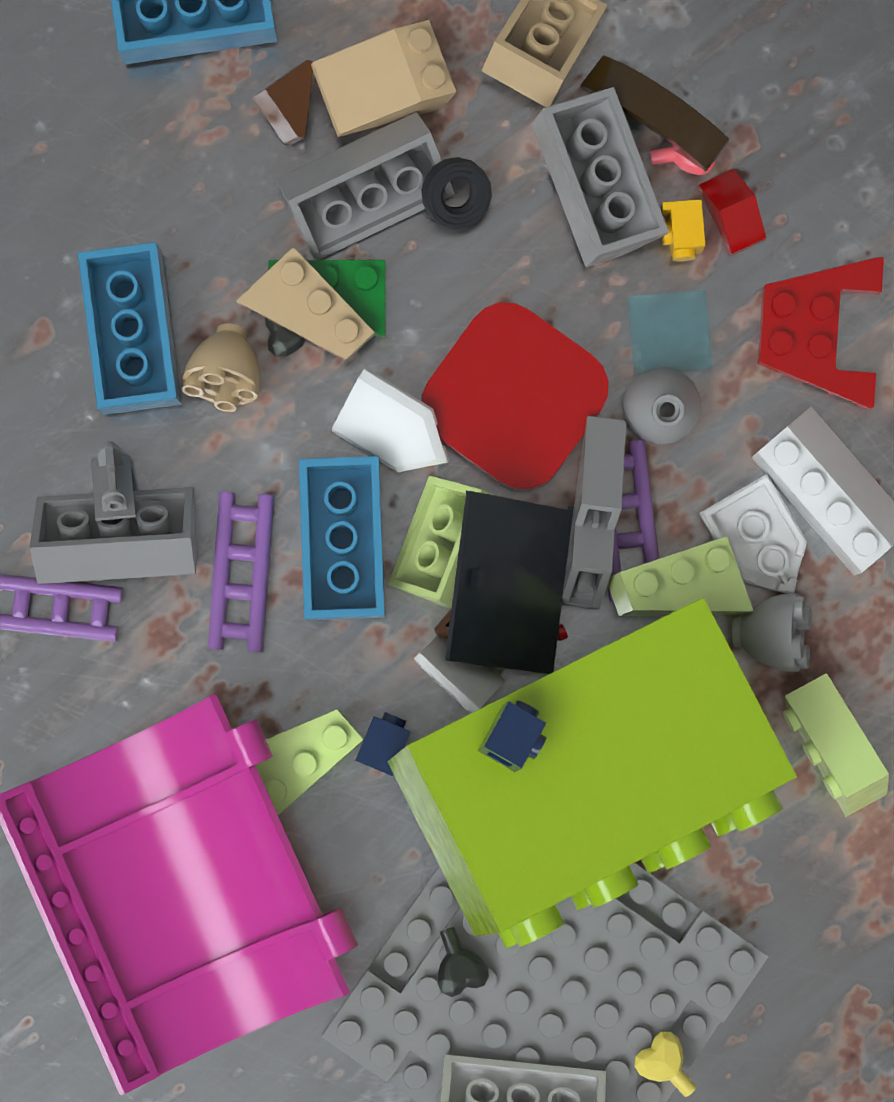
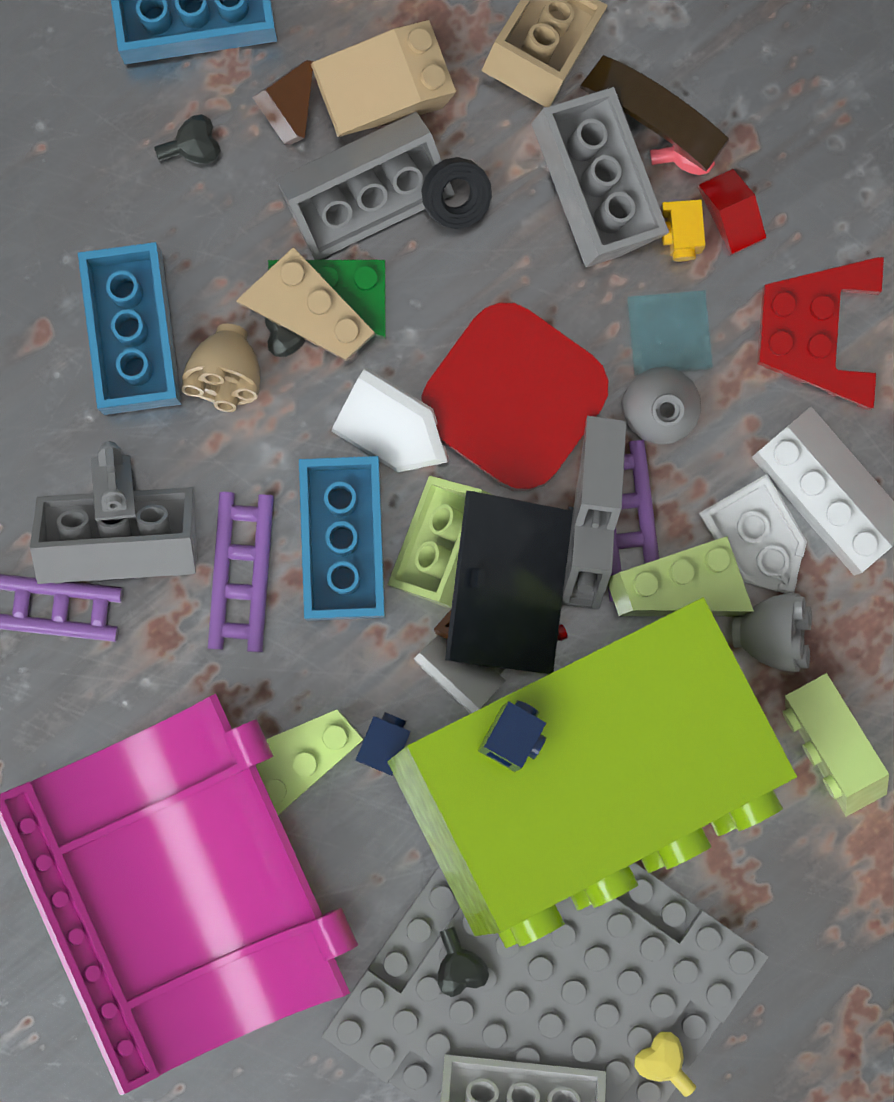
none -> pearl dark grey rock [154,114,221,164]

